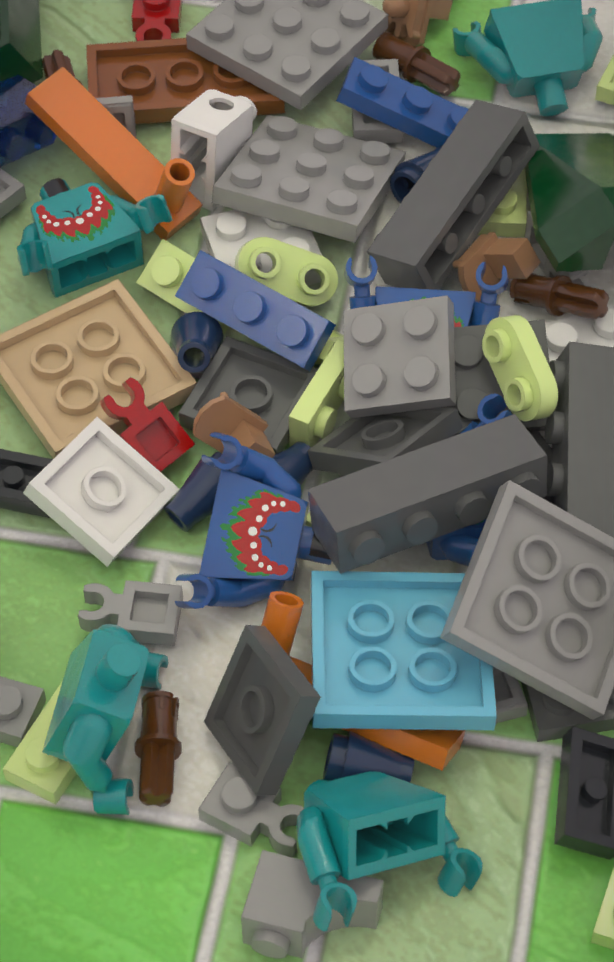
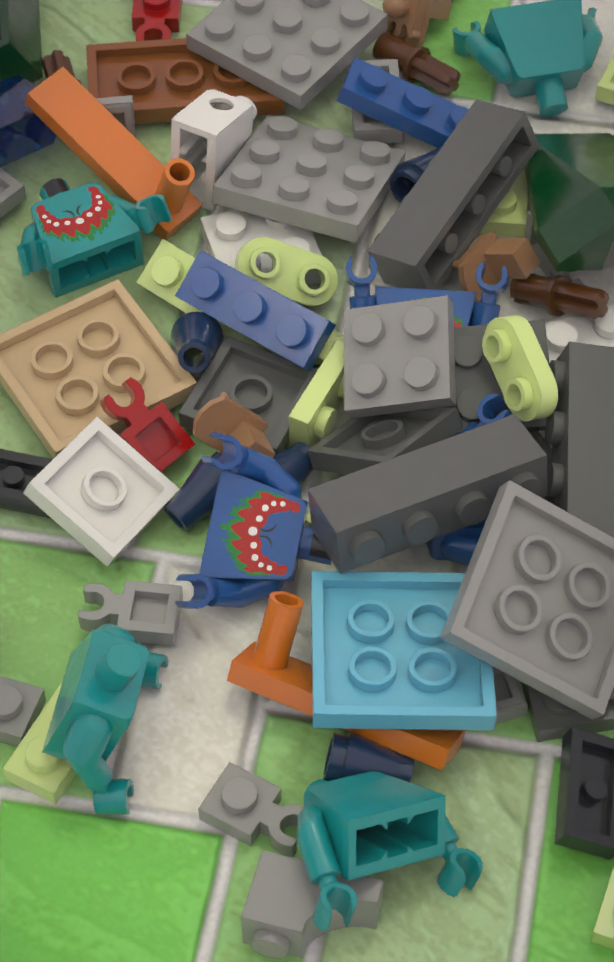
reddish brown axle [134,691,182,807] -> none
dark grey plate [204,625,321,795] -> none

